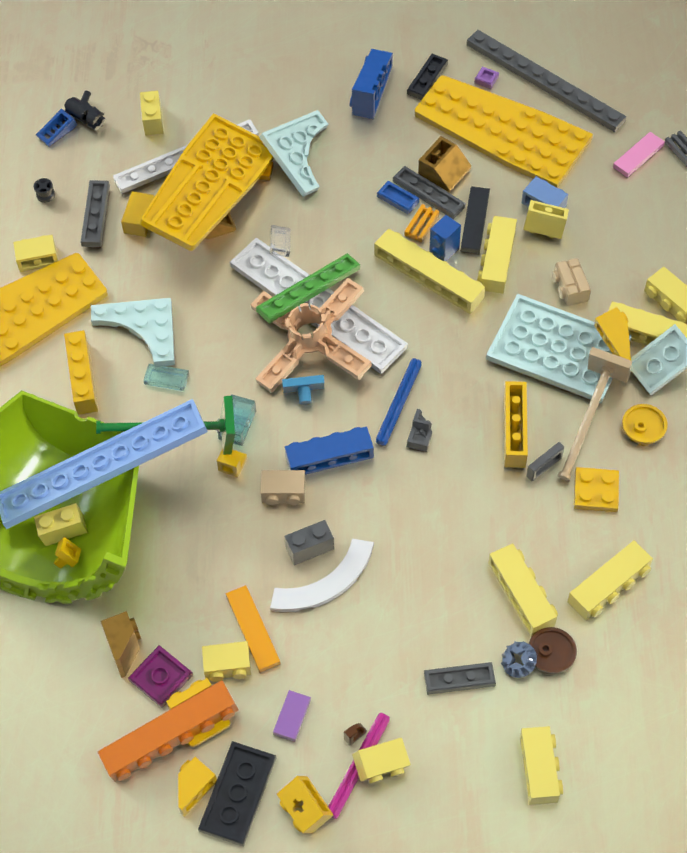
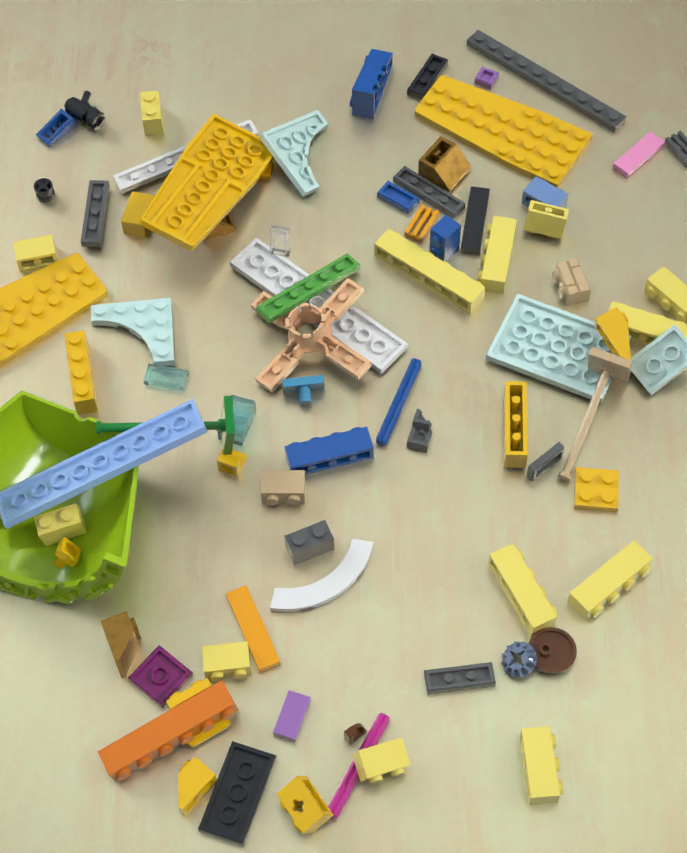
yellow piece [622,404,668,446] -> none

